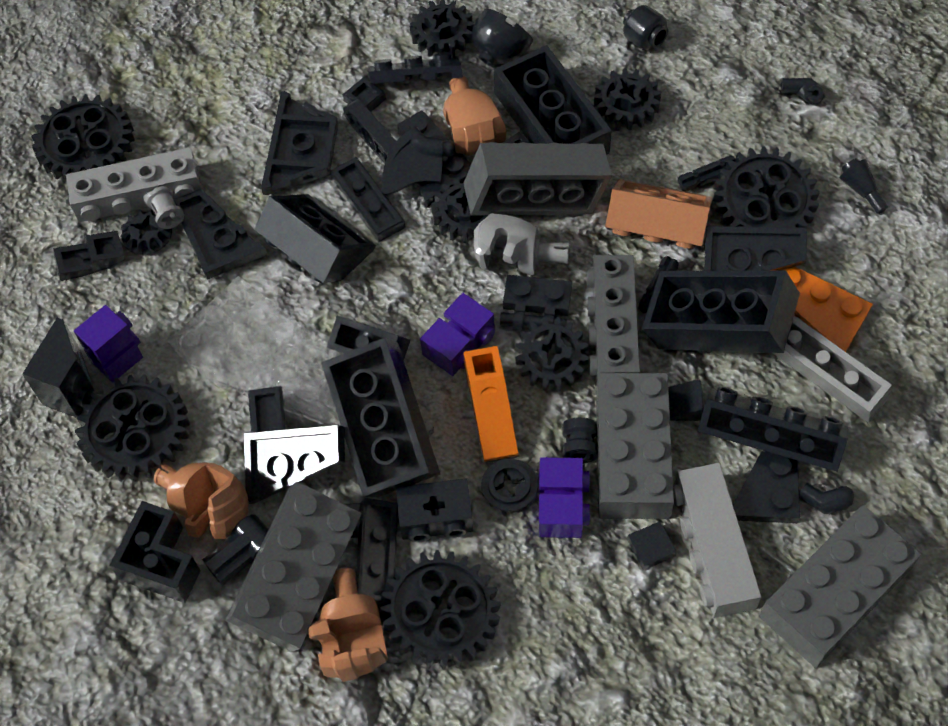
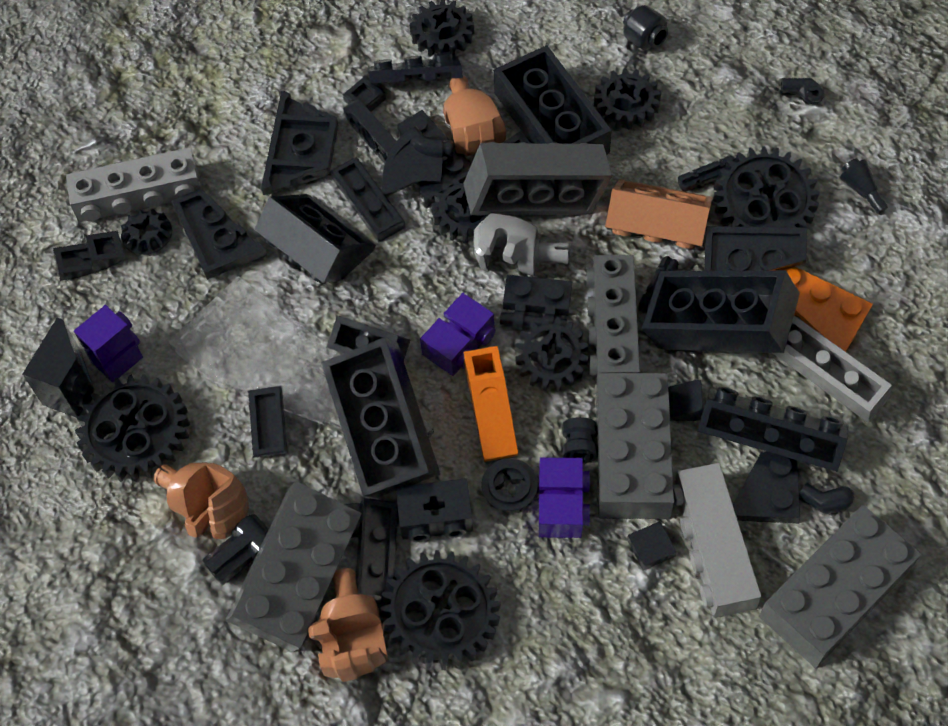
black gear [31,94,135,182] -> none
black brick [109,501,201,603] -> none
light grey bush [145,186,184,229] -> none
wing [244,425,345,504] -> none
black cylinder [472,8,533,67] -> none

